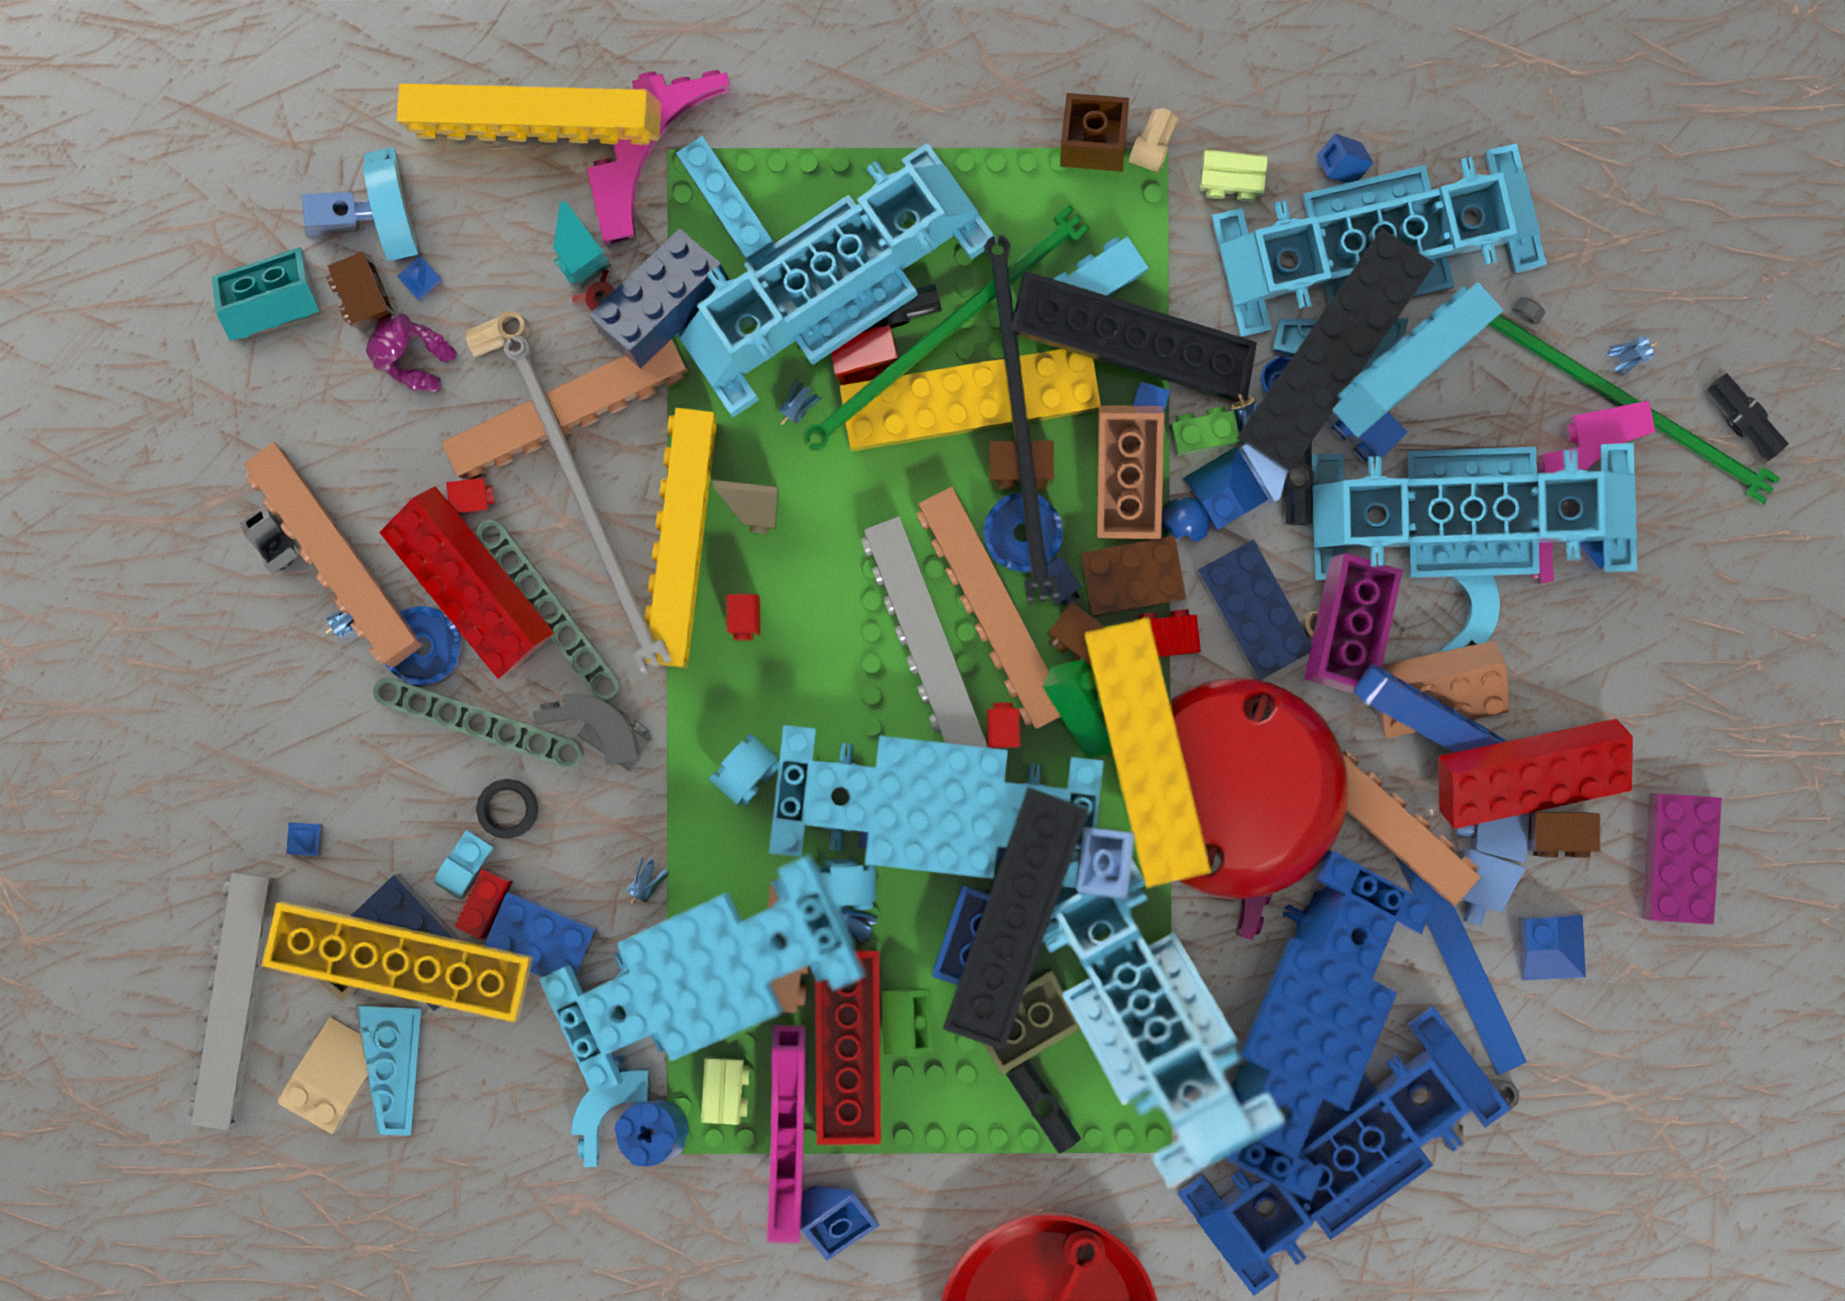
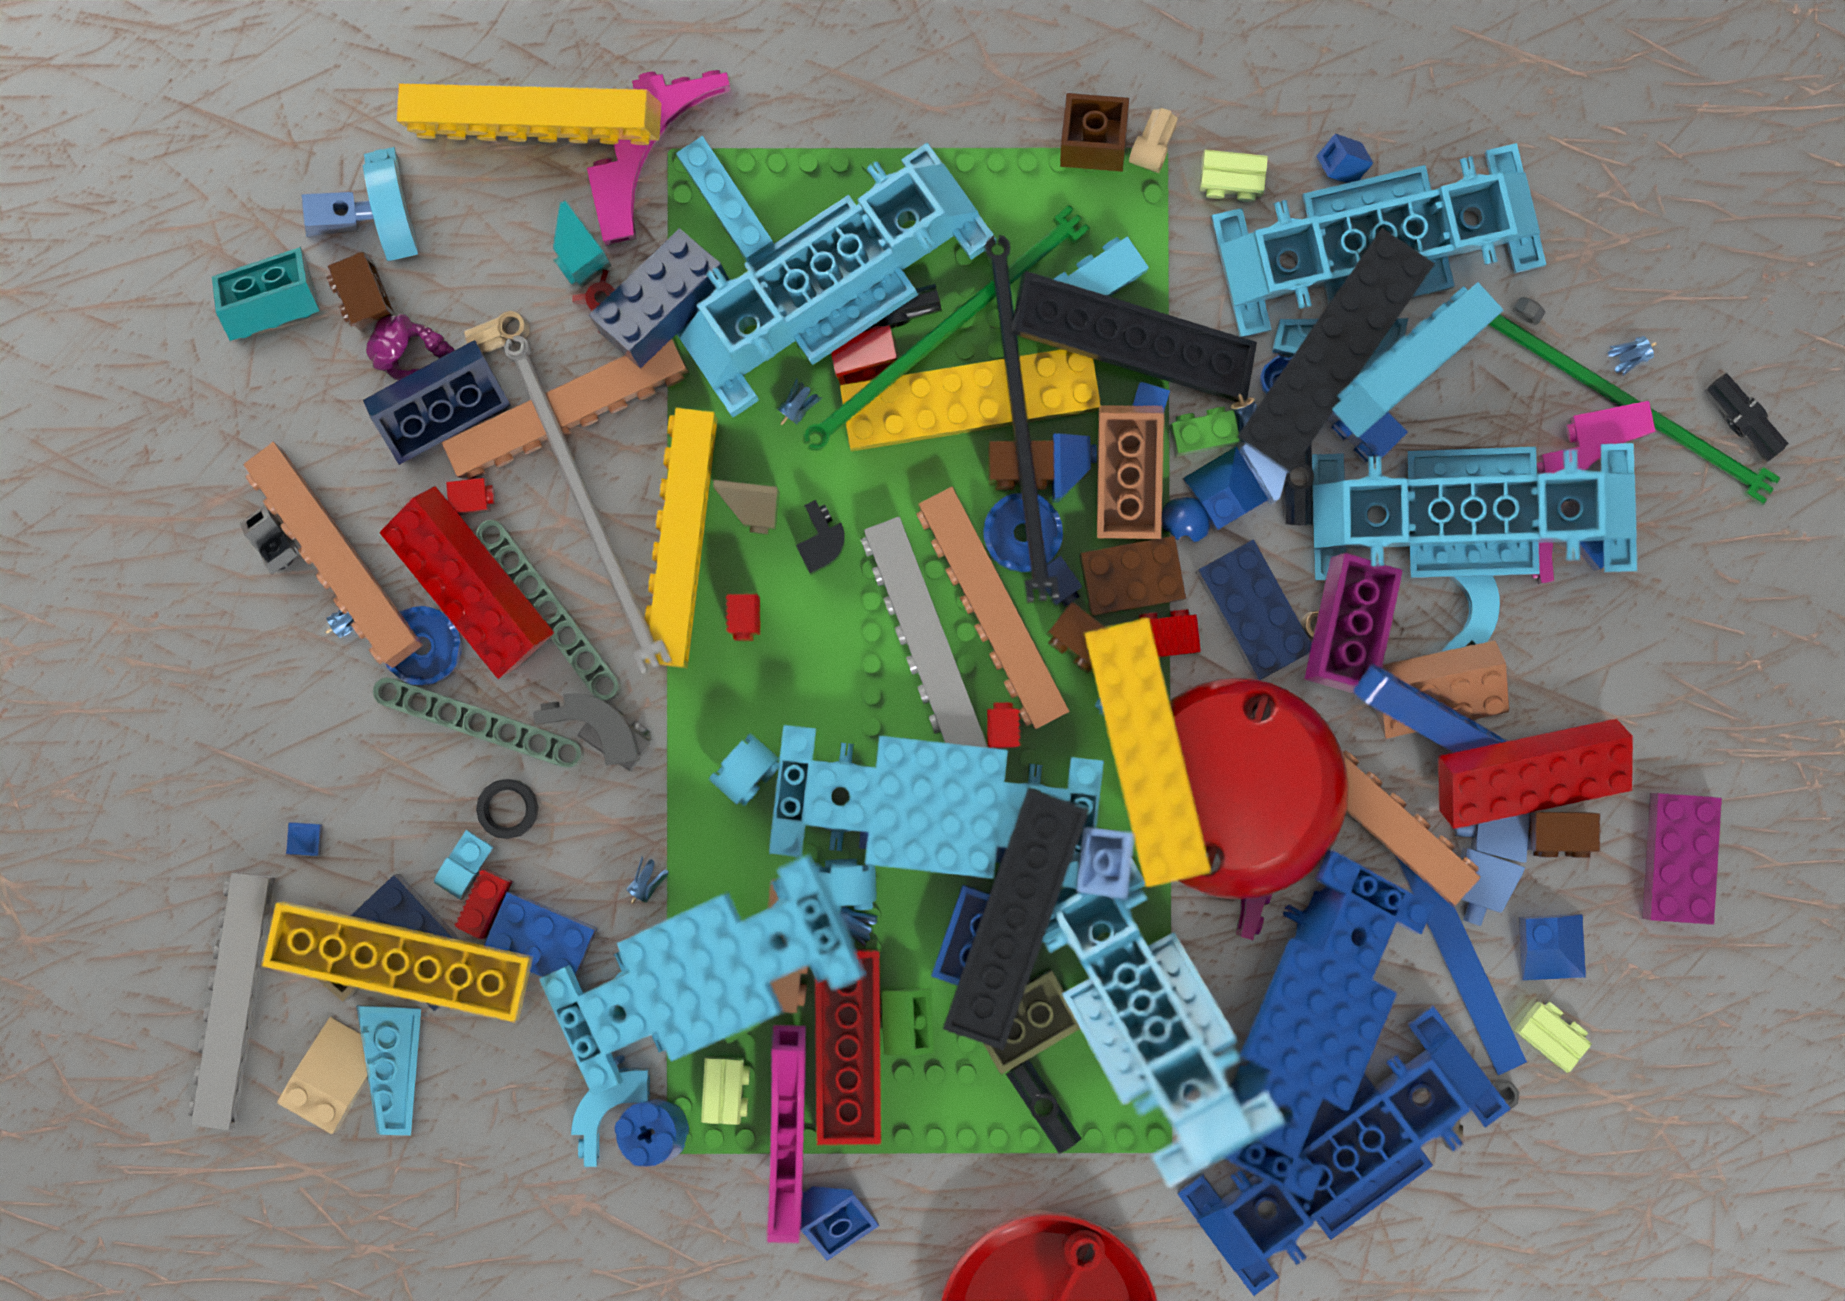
blue tile [397,256,443,301] -> none
green brick [1042,659,1113,758] -> none
none -> dark blue brick [363,340,510,465]
none -> black brick [796,500,845,575]
none -> blue slope [1051,434,1097,503]
none -> yellowish green brick [1514,1001,1592,1073]

